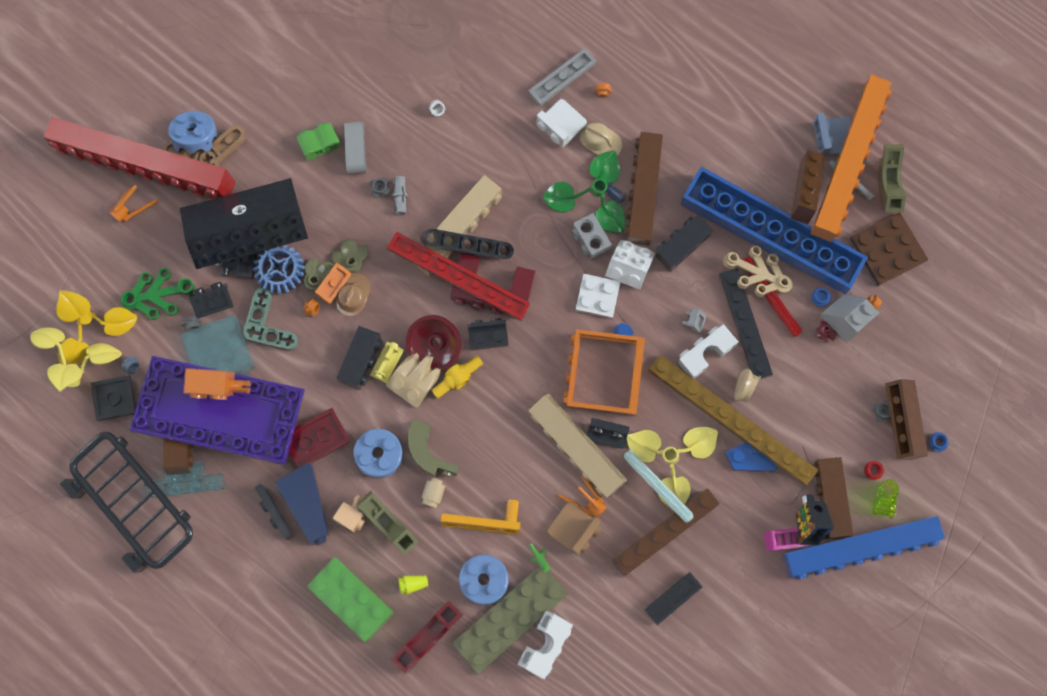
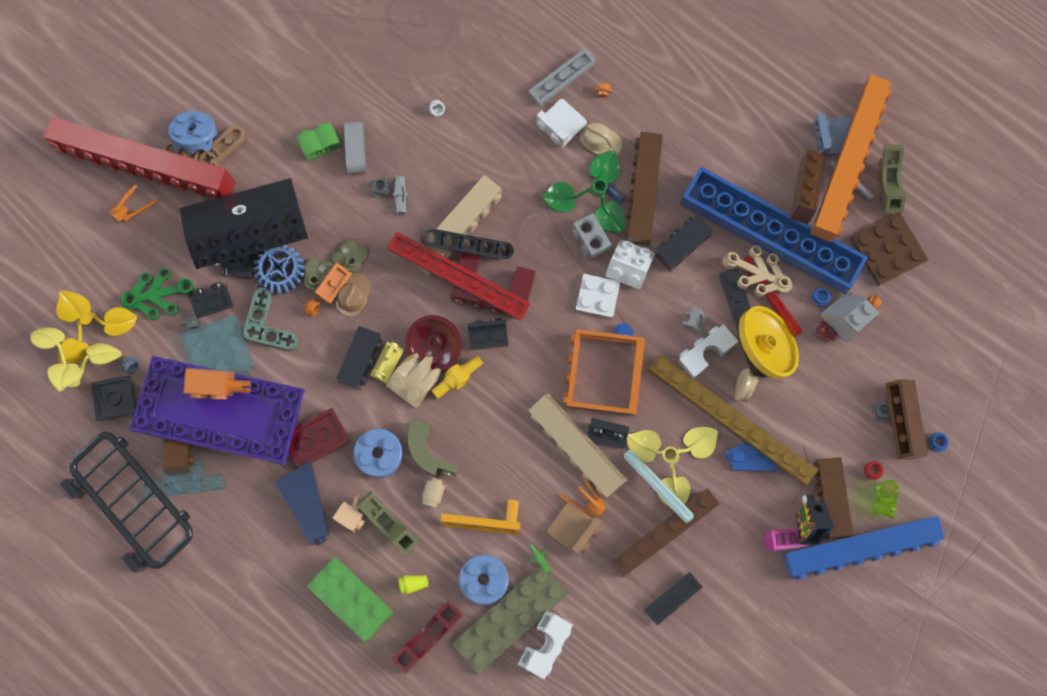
black plate [255,484,293,540] -> none
none -> yellow dish [739,306,799,379]

